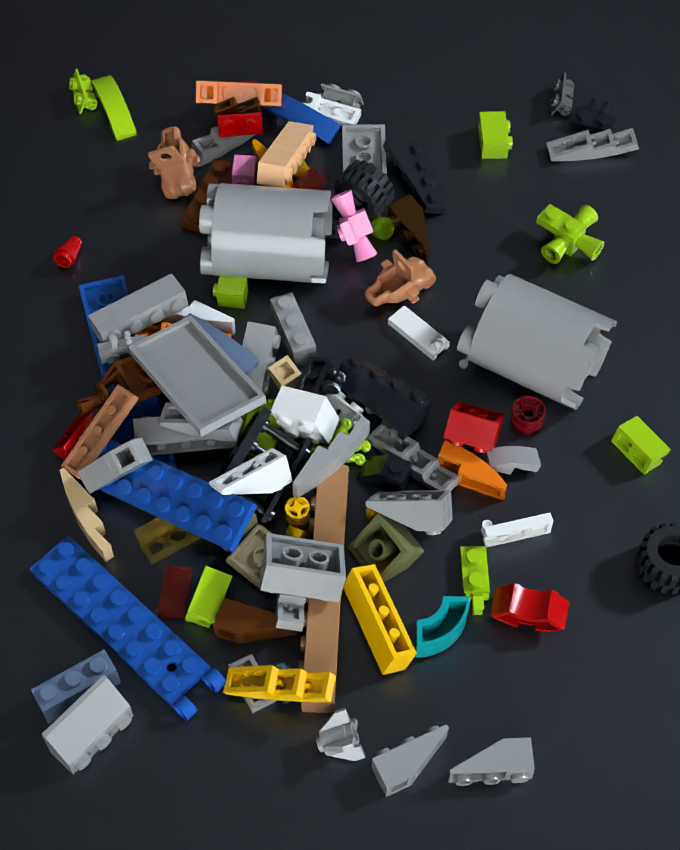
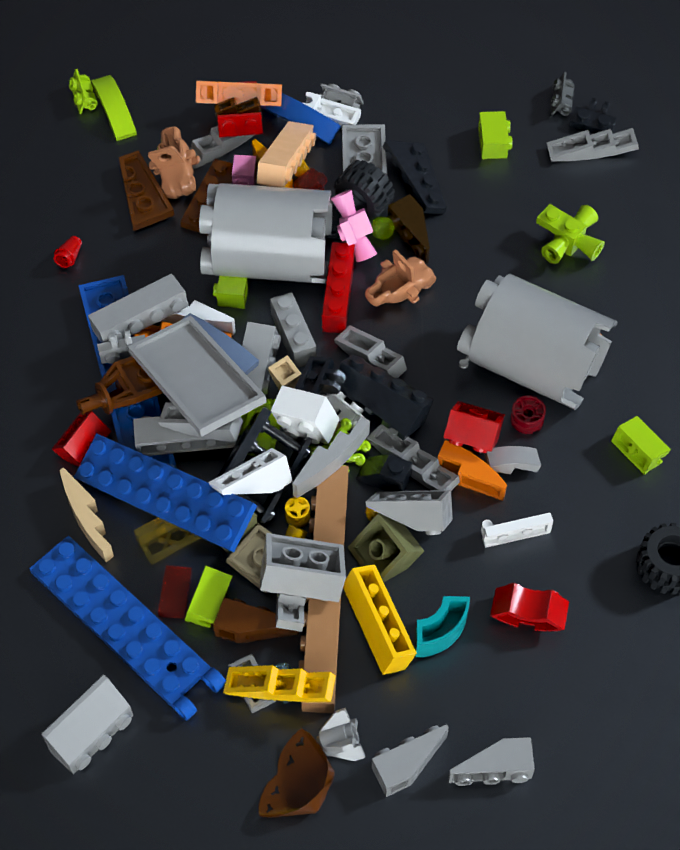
sand blue brick [31,649,121,724] -> none
nougat tile [61,384,139,481] -> none
light grey slope [78,438,153,494] -> none
white hinge [388,306,450,361] -> none
lime hinge [460,546,490,615] -> none
none -> reddish brown wing [119,150,175,231]
none -> reddish brown piece [259,729,335,818]
none -> red brick [322,242,355,333]
none -> light grey slope [334,325,407,378]

